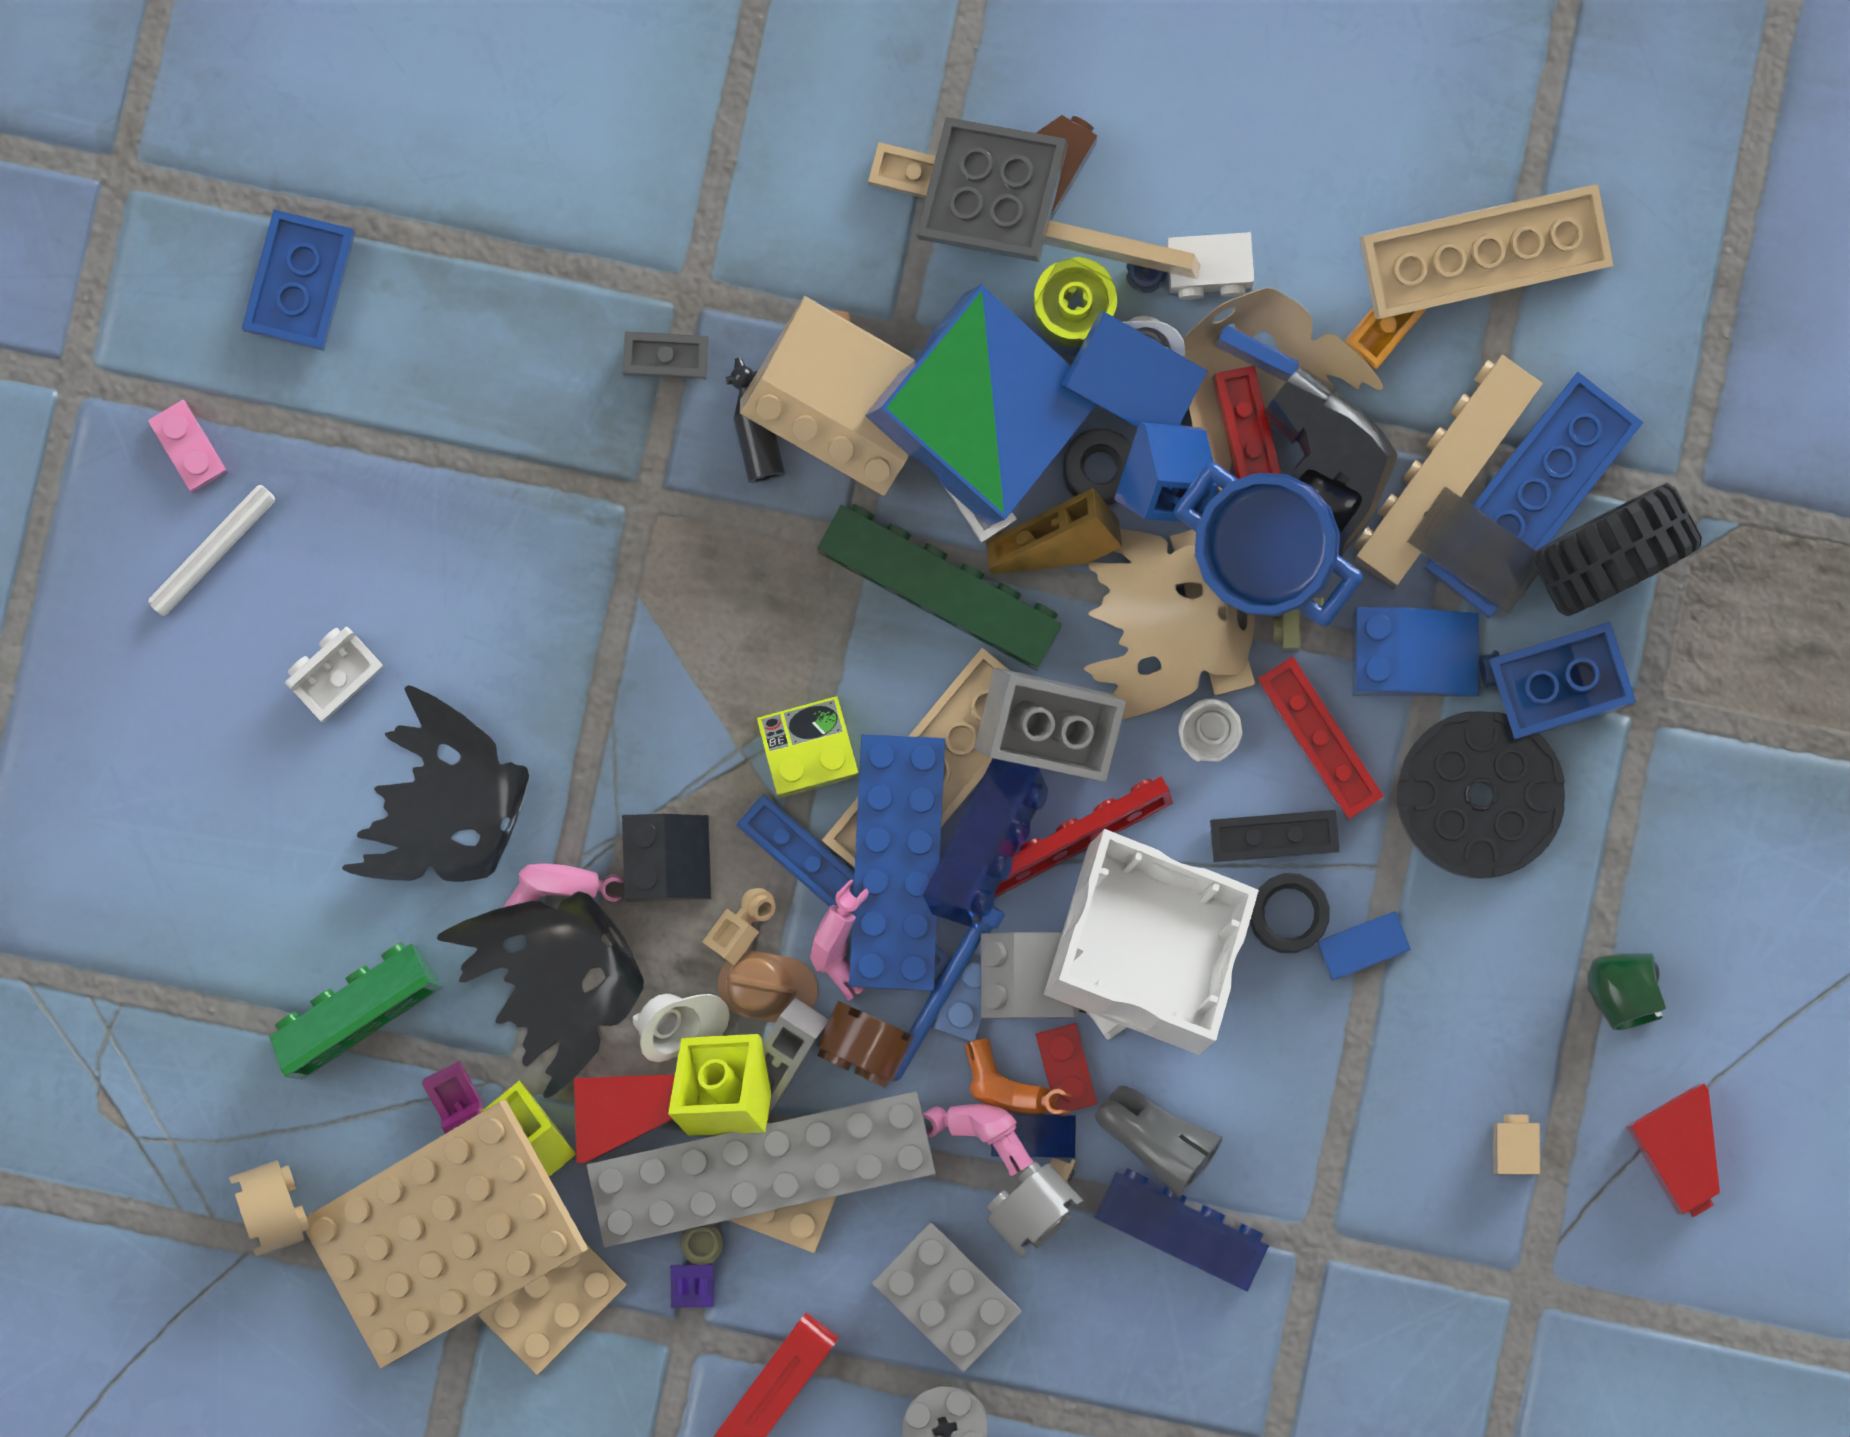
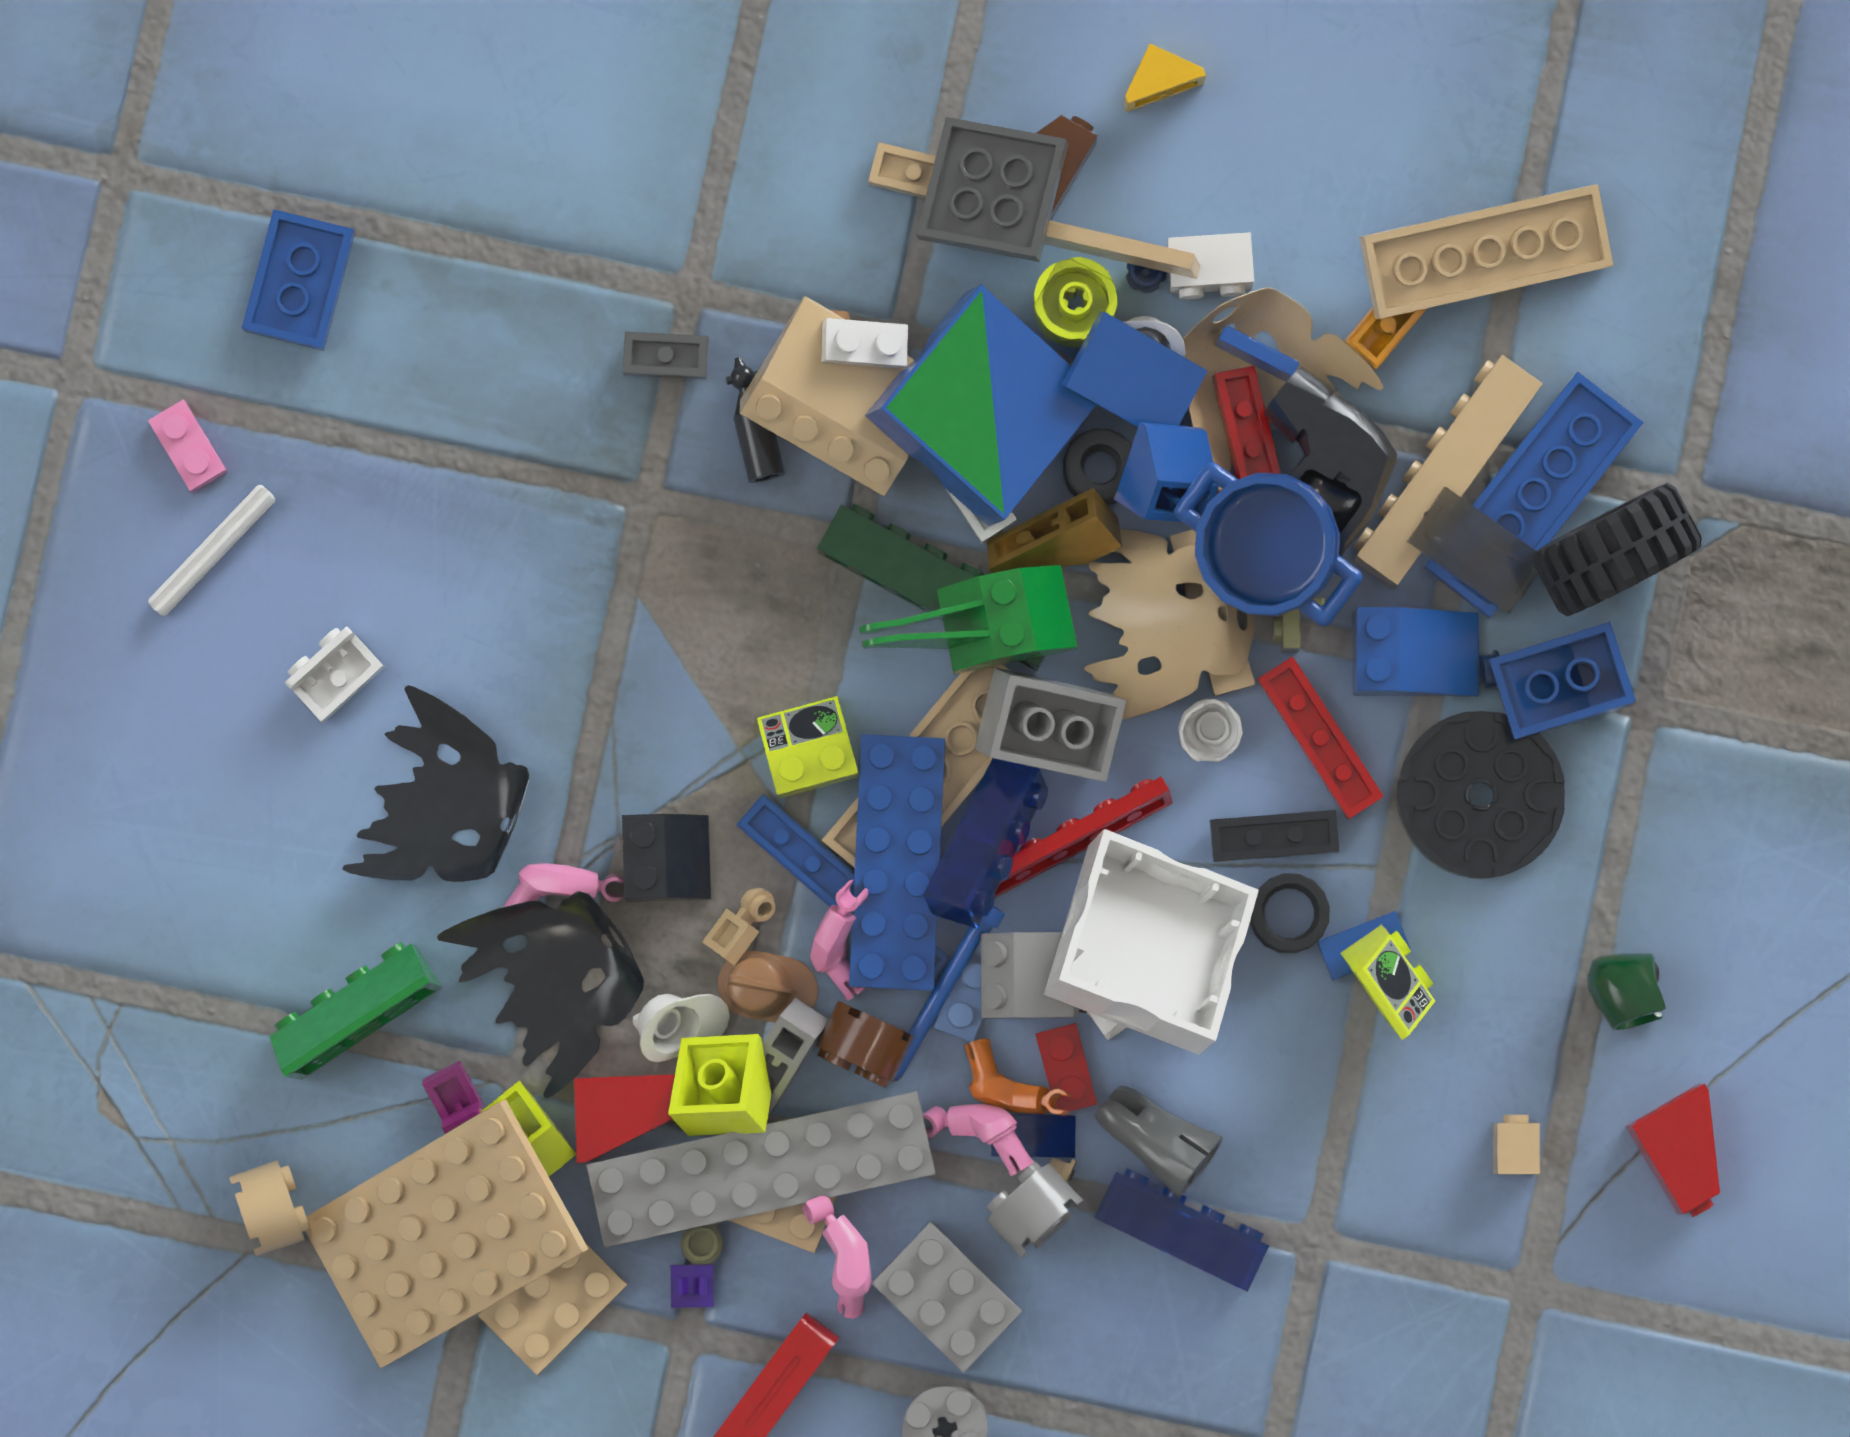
none -> bright pink arm [802,1196,872,1319]
none -> white plate [821,318,908,369]
none -> green slope [859,565,1077,674]
none -> yellow slope [1124,44,1206,112]
none -> slope [1340,924,1435,1040]

